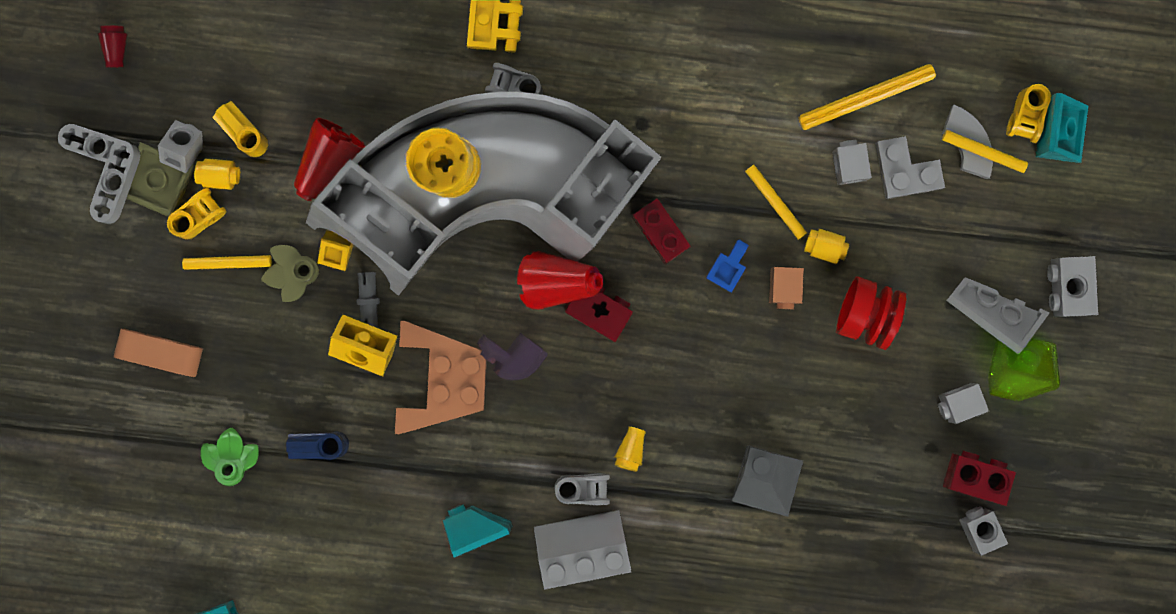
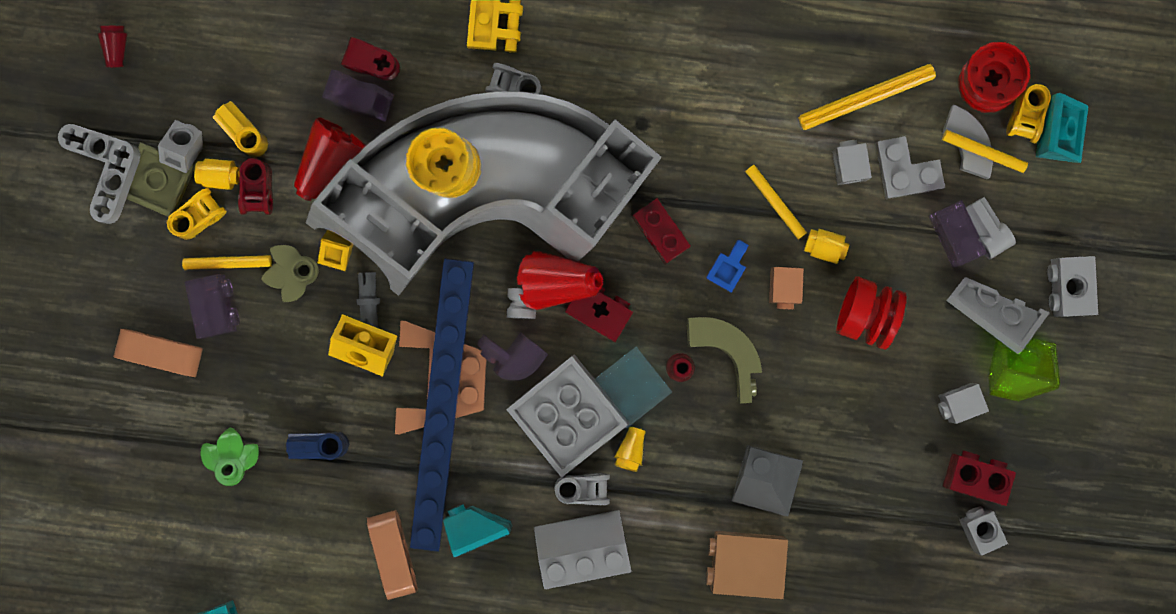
none -> clear purple brick [185,274,240,339]
none -> dark red piece [238,158,273,215]
none -> clear purple brick [322,69,394,121]
none -> dark red piece [341,37,400,81]
none -> nougat beam [367,510,418,600]
none -> dark blue plate [410,258,474,552]
none -> light grey plate [506,354,630,478]
none -> light grey wheel [507,288,536,319]
none -> clear light blue plate [595,346,672,428]
none -> dark red cone [666,353,695,382]
none -> olive arch [686,317,762,404]
none -> medium nougat brick [706,531,788,599]
none -> clear purple brick [928,200,987,267]
none -> red wheel [958,42,1030,113]
none -> light grey piece [961,197,1016,260]

